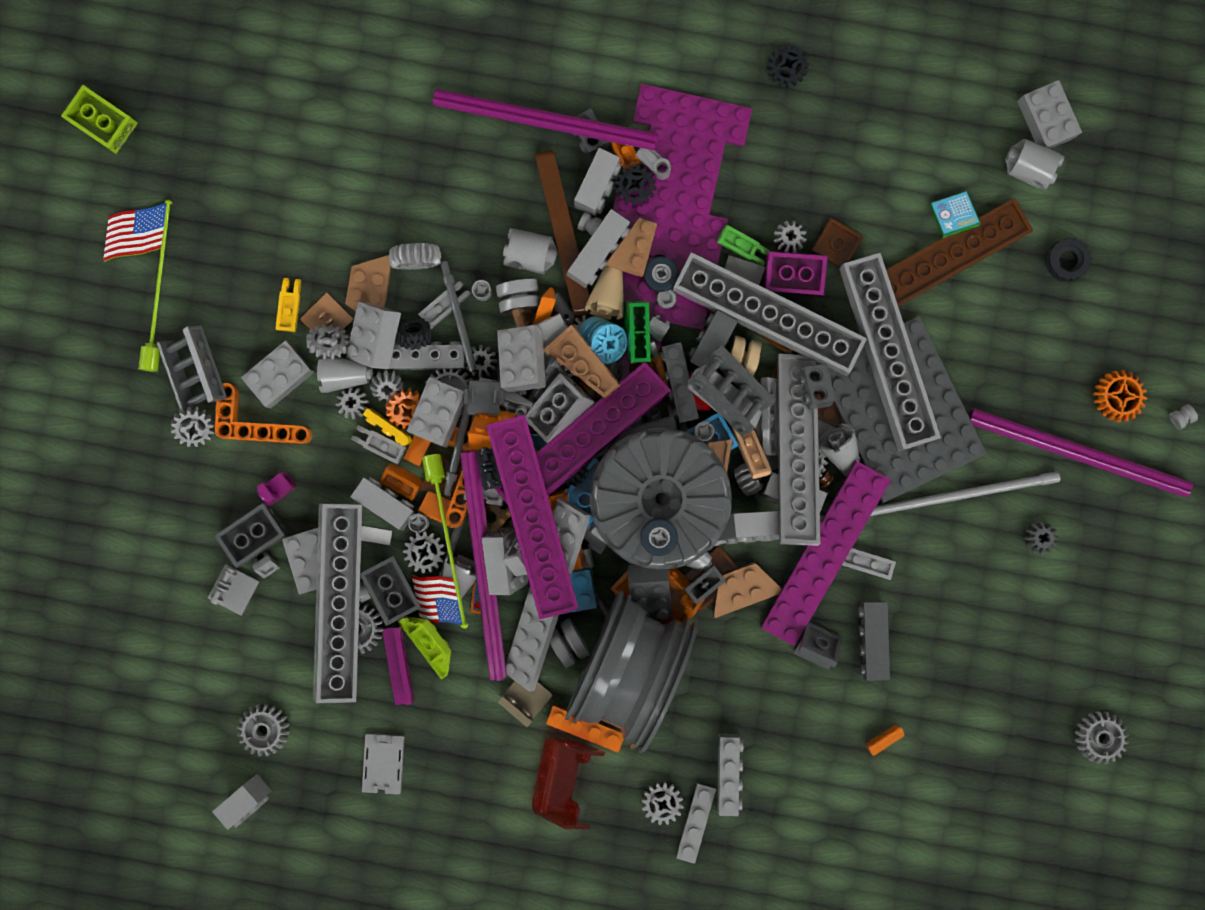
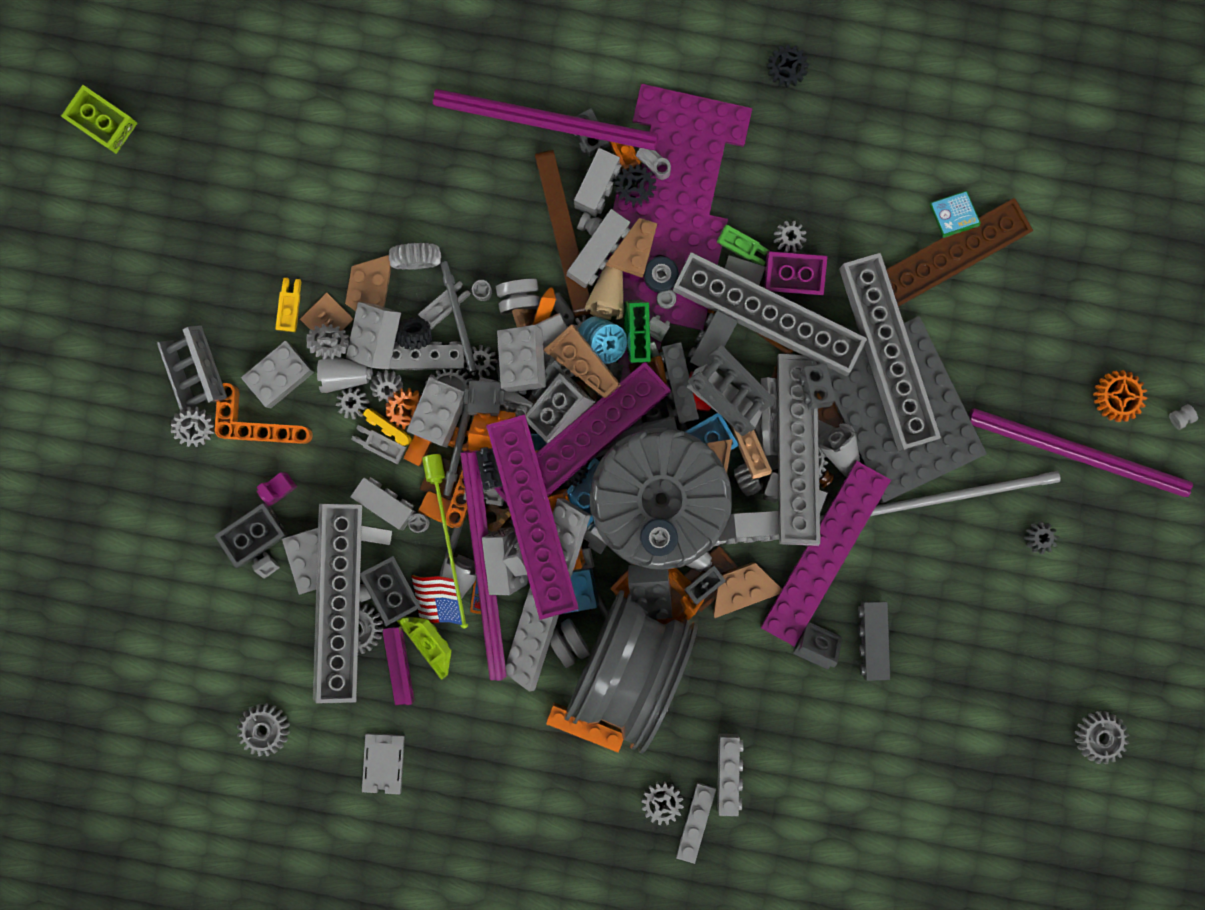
flag [103,200,172,372] -> none
light grey hinge [208,564,260,616] -> none
light grey brick [212,774,272,830] -> none
orange slope [379,462,423,501] -> none
light grey gear [403,531,446,573] -> none
dark tan bracket [498,681,553,727] -> none
light grey cylinder [503,228,557,274] -> none
clear red windscreen [532,738,605,829] -> none
light grey wheel [694,422,714,442] -> none
tan wheel [724,335,762,377] -> none
reddish brown tile [811,218,863,268] -> none
light grey plate [842,548,896,580] -> none
orange slope [865,724,904,756] -> none
light grey cylinder [1005,139,1064,190] -> none
light grey brick [1017,80,1082,149] -> none
black tyre [1045,238,1092,282] -> none

